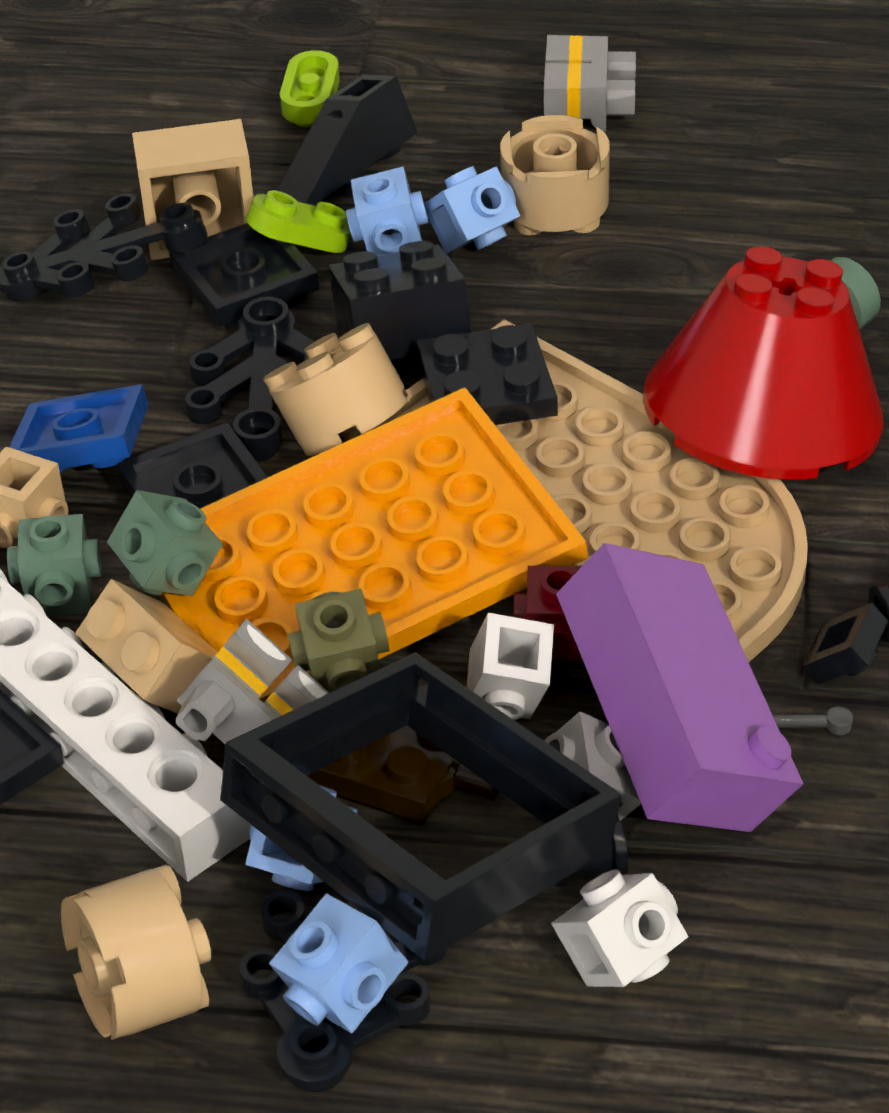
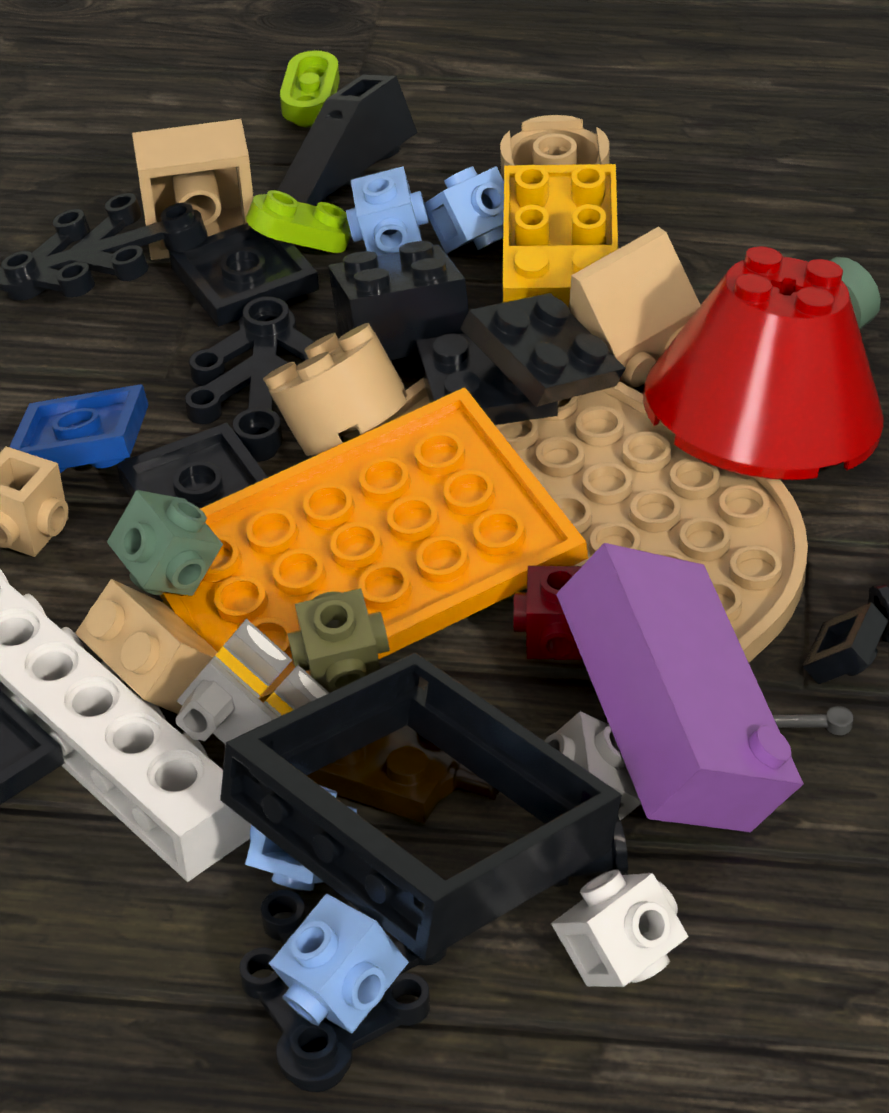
sand green brick [7,514,102,617] -> none
tan brick [61,864,211,1040] -> none
white brick [466,613,554,720] -> none
light grey hips [544,35,636,131] -> none
none -> black plate [460,293,626,407]
none -> yellow slope [503,164,618,307]
none -> tan slope [569,226,701,388]

